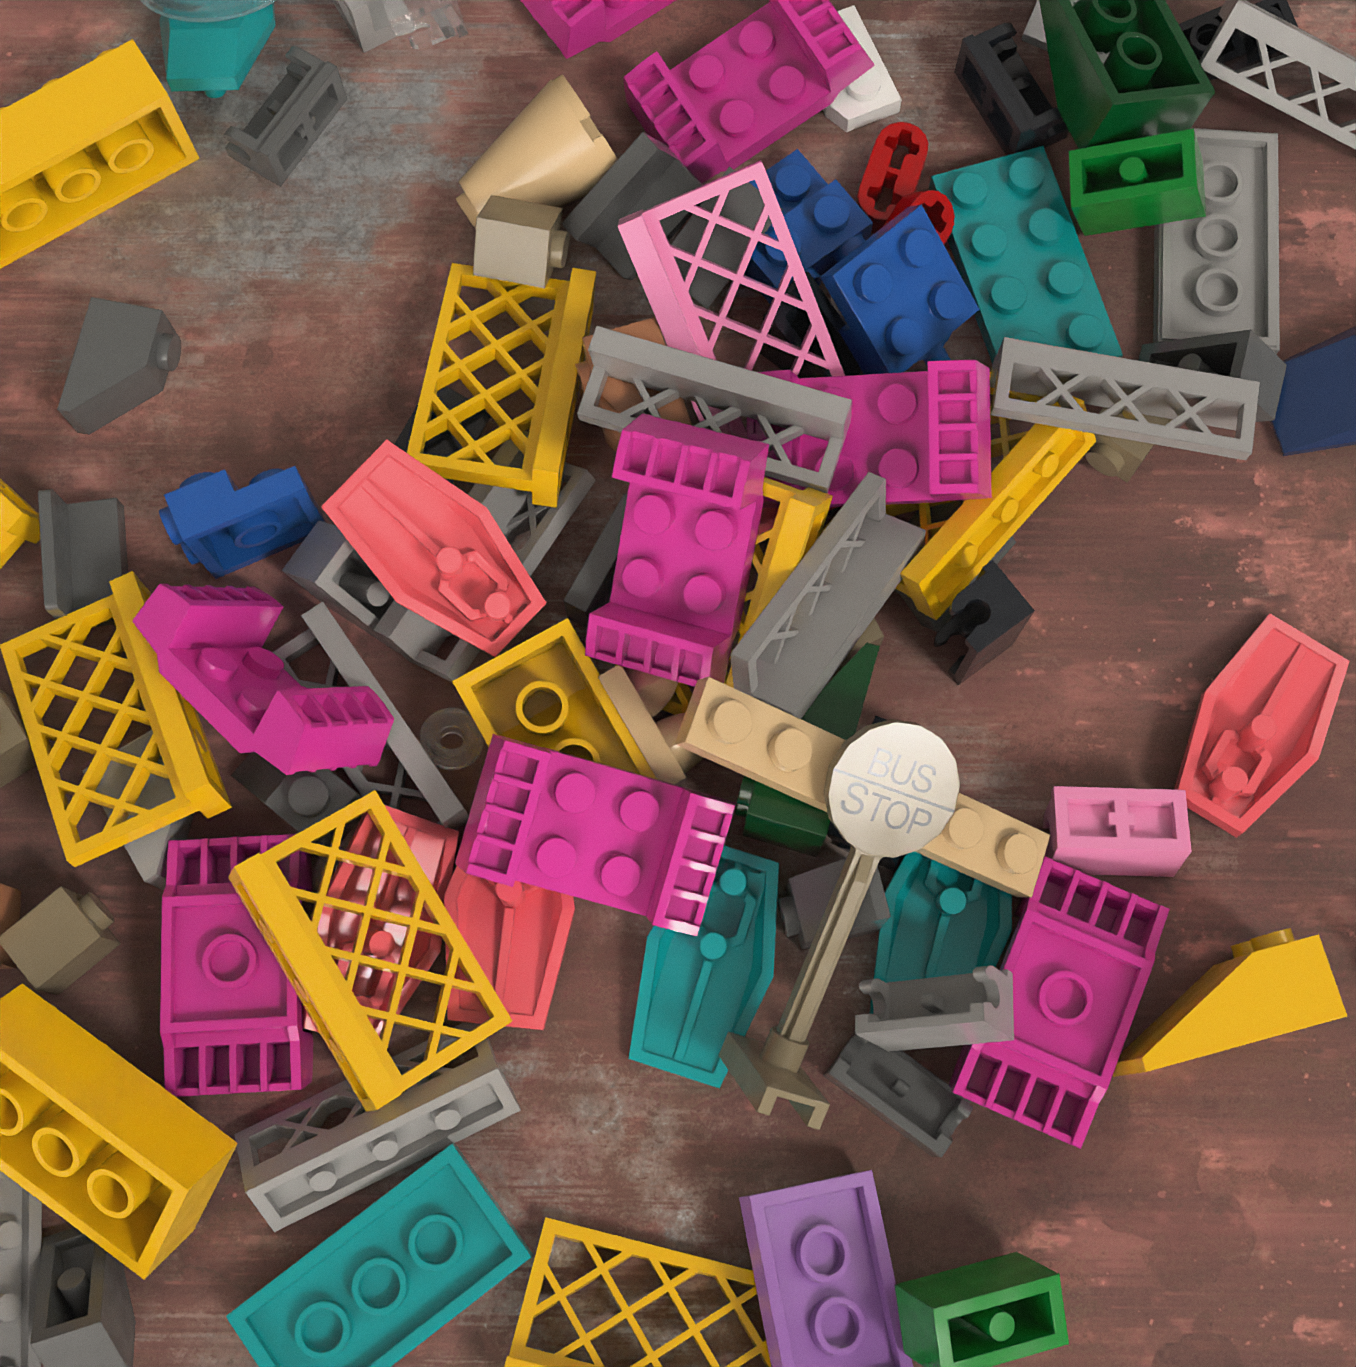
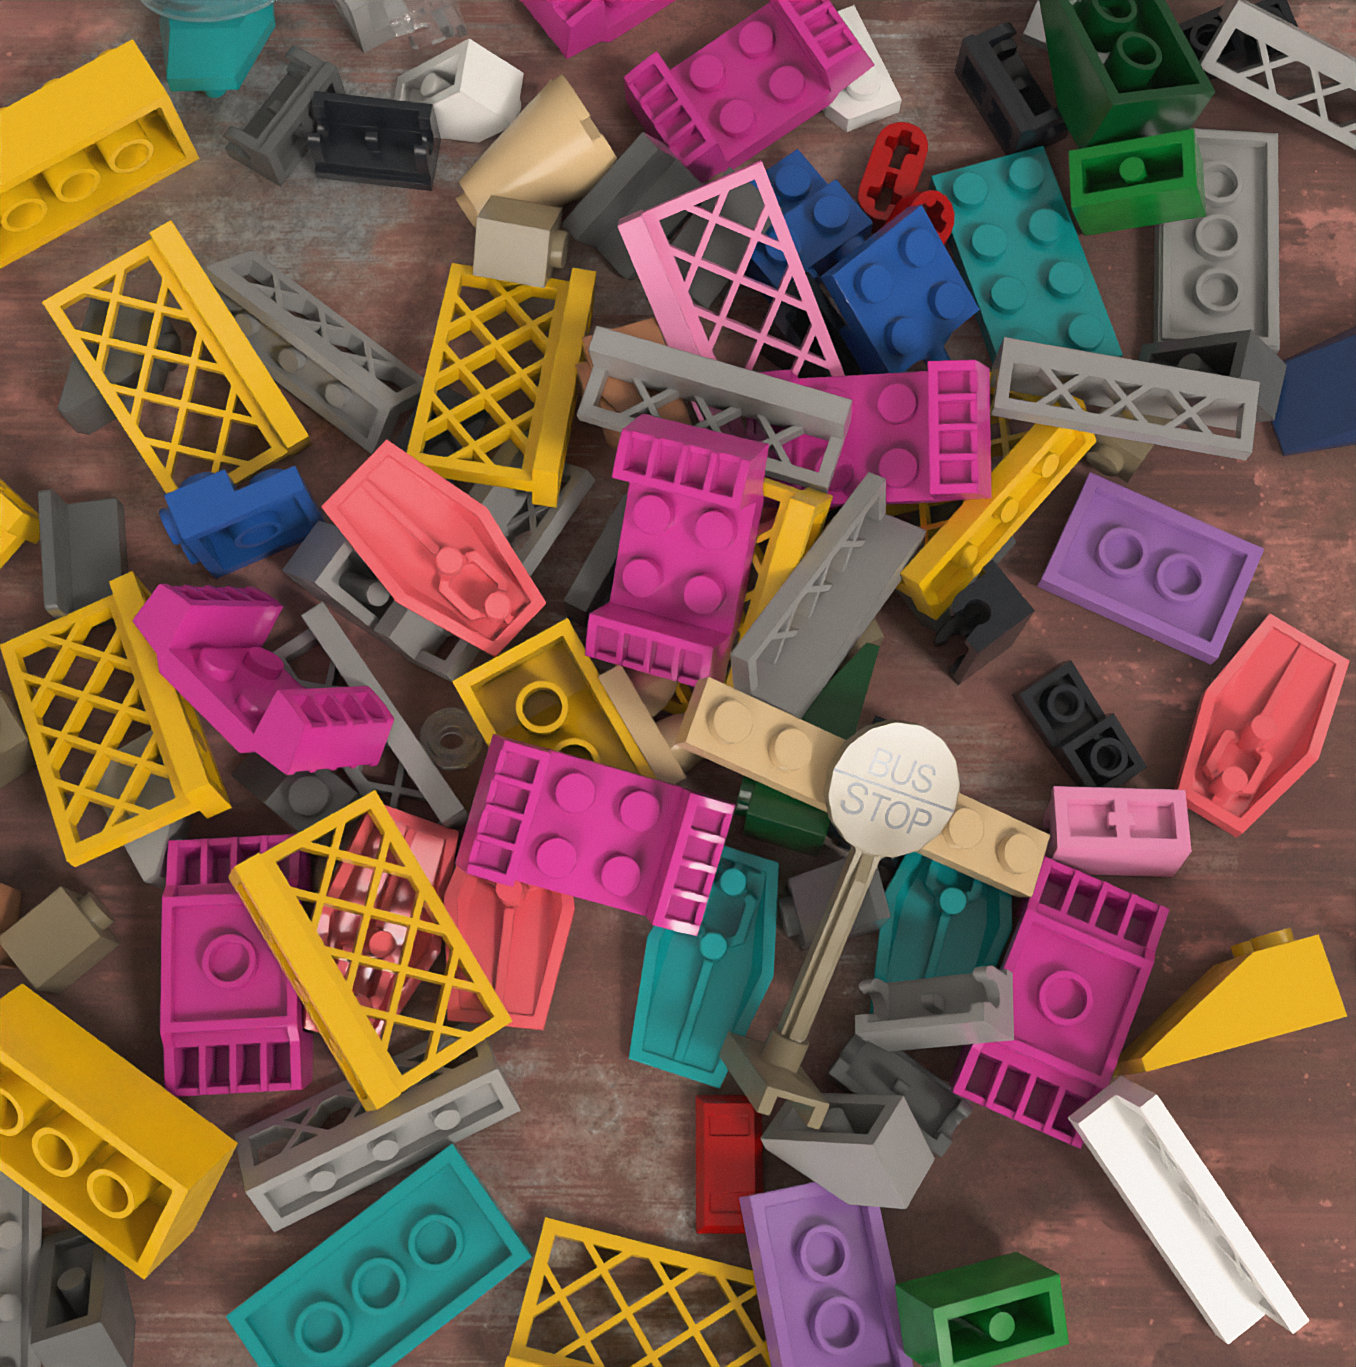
none -> yellow fence [42,220,312,494]
none -> light grey fence [203,250,424,454]
none -> black hinge [308,91,441,191]
none -> white slope [394,39,524,143]
none -> red tile [695,1095,763,1234]
none -> light grey slope [760,1093,935,1209]
none -> black slope [1012,660,1147,788]
none -> medium lavender plate [1037,472,1264,665]
none -> white fence [1068,1076,1309,1344]

